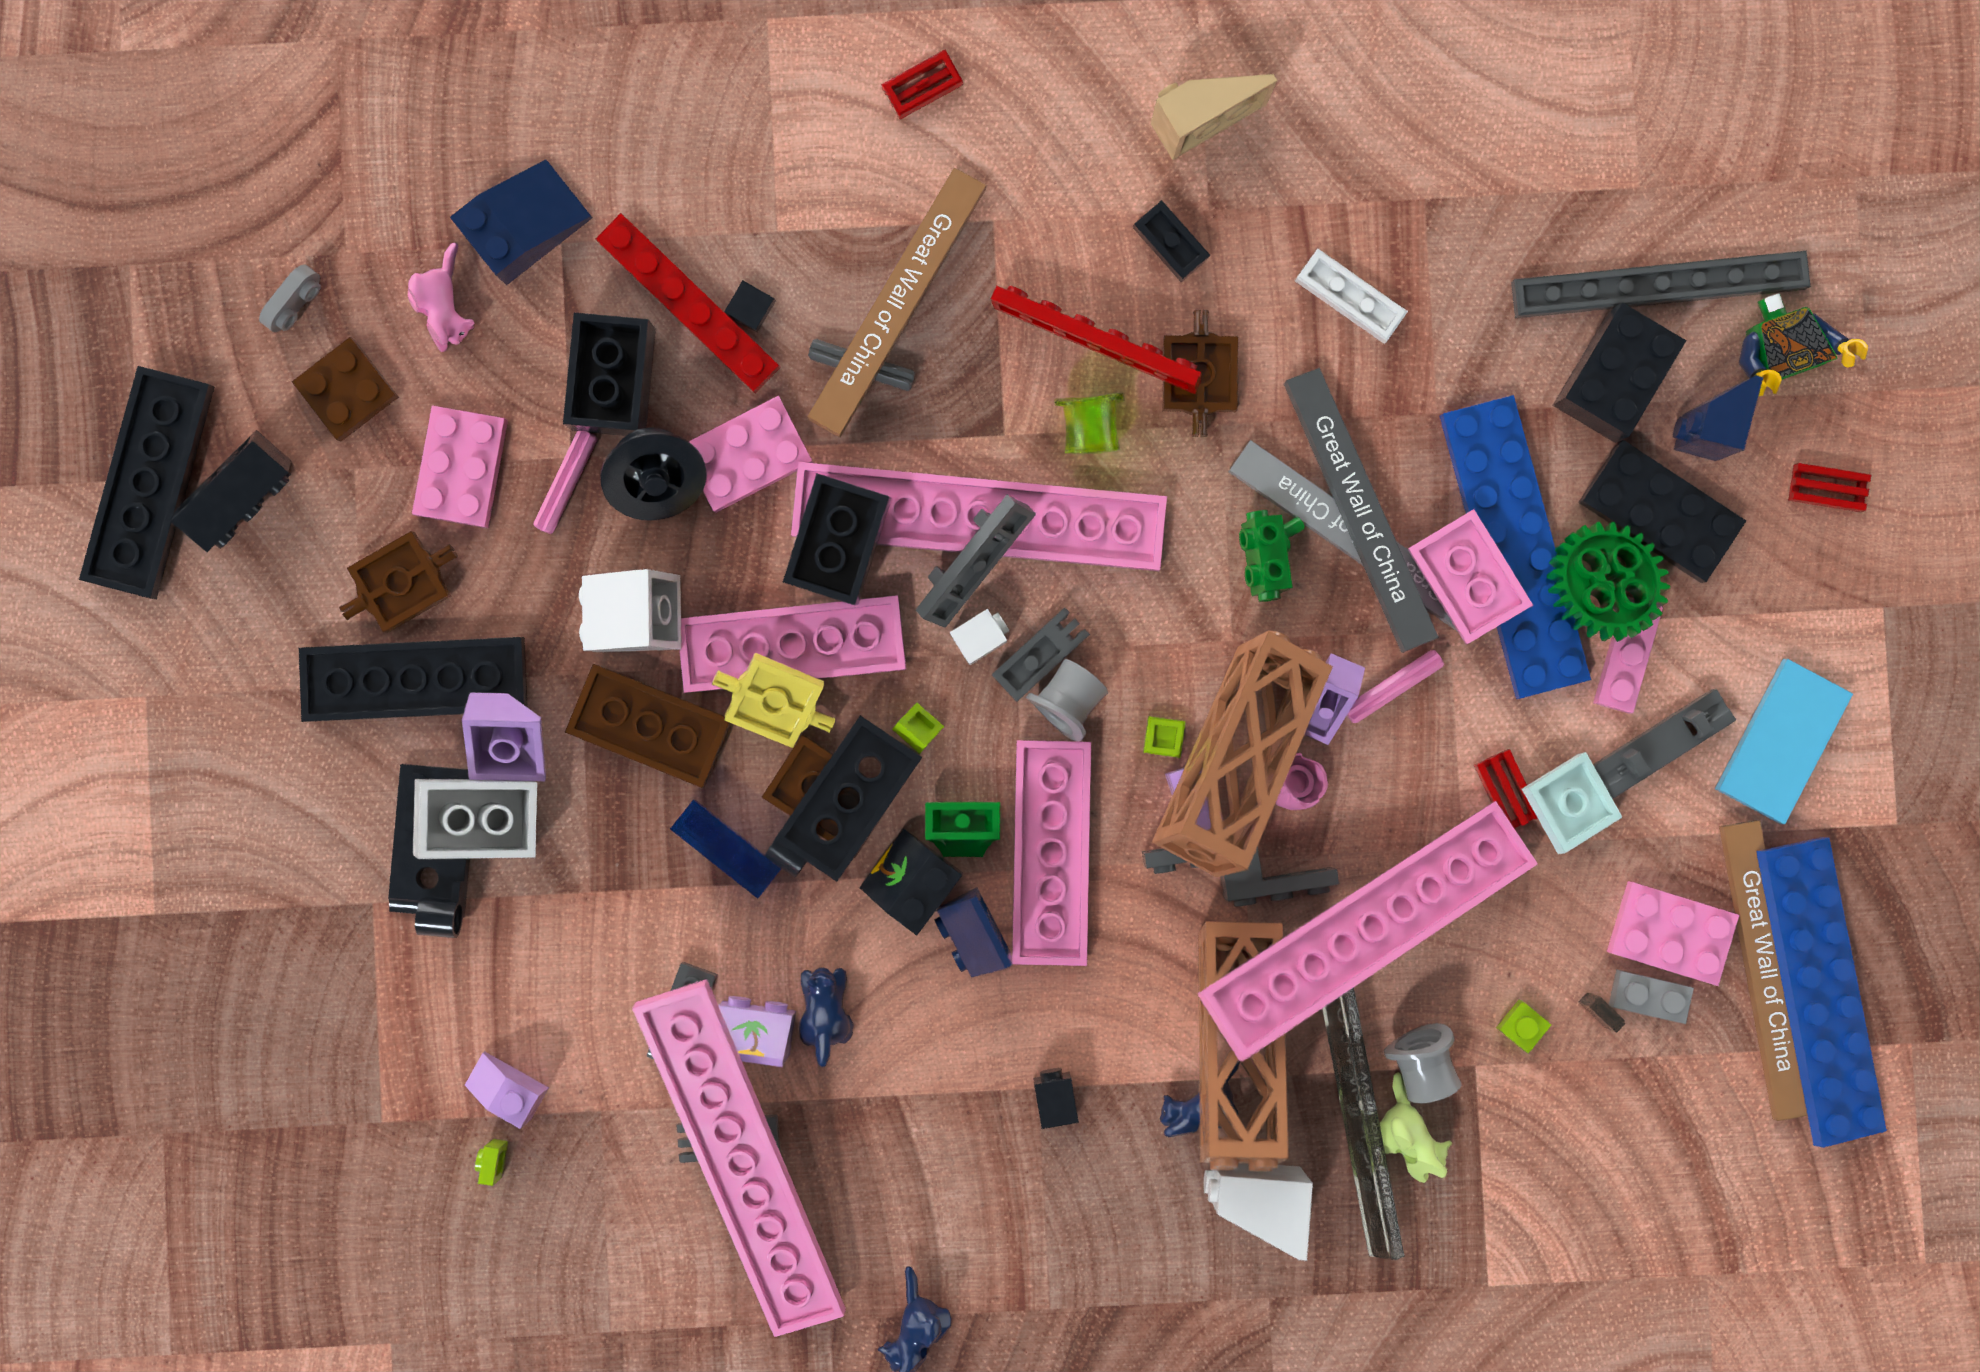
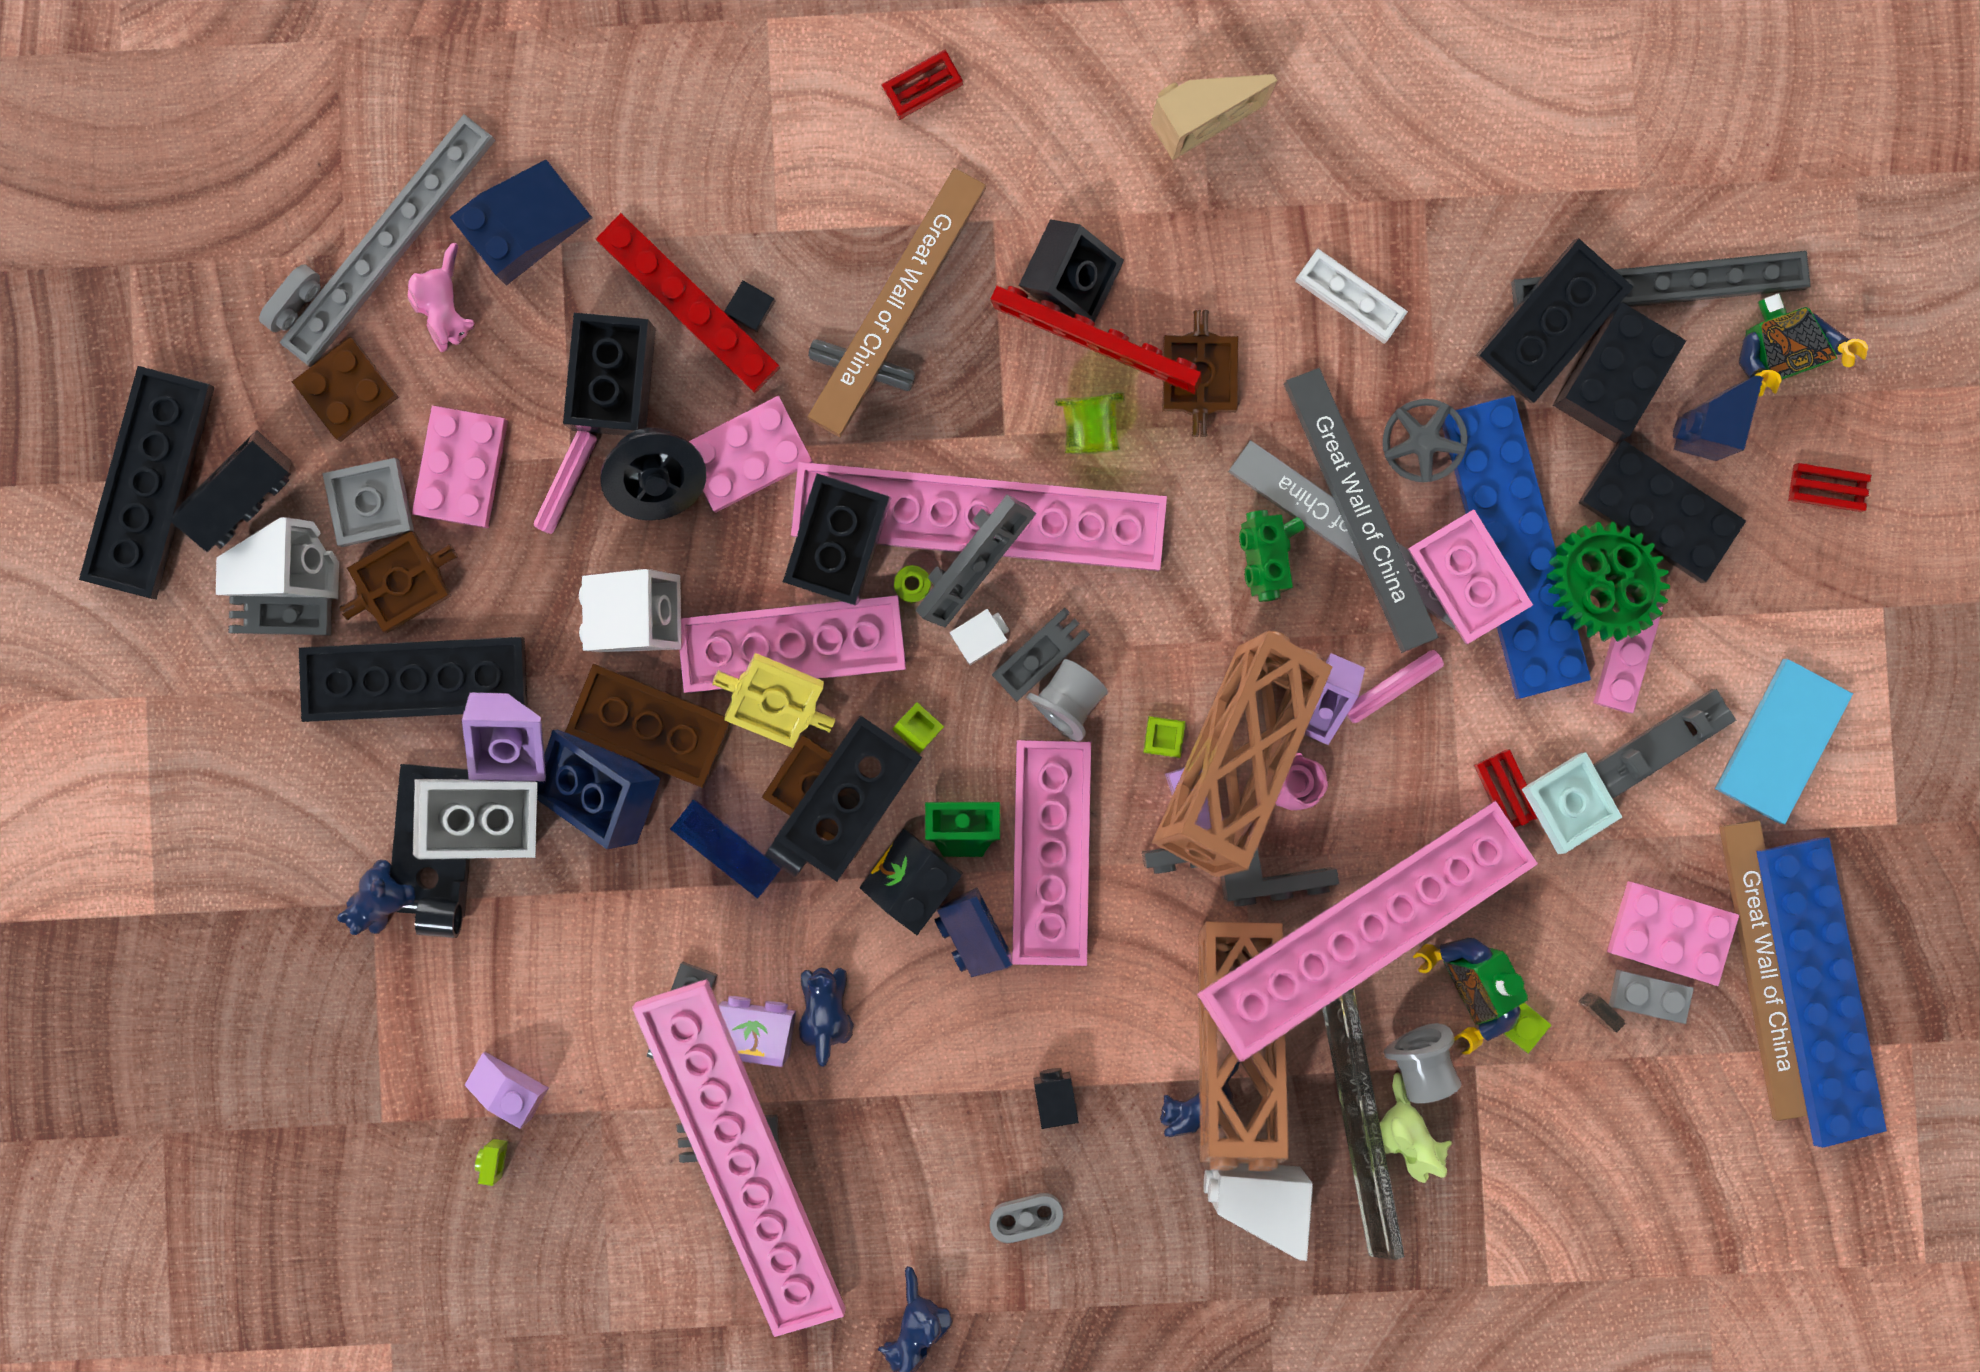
black plate [1133,200,1210,282] -> none
none -> white slope [216,517,339,599]
none -> dark grey hinge [228,596,332,635]
none -> light grey tile [279,114,495,367]
none -> light grey plate [322,458,414,547]
none -> dark blue animal [337,859,416,935]
none -> dark blue slope [535,729,661,849]
none -> lime plate [894,565,931,603]
none -> light grey plate [990,1193,1063,1243]
none -> black slope [1018,219,1124,322]
none -> dark grey wheel [1383,399,1467,482]
none -> torso [1413,938,1528,1055]
none -> black plate [1476,239,1634,403]

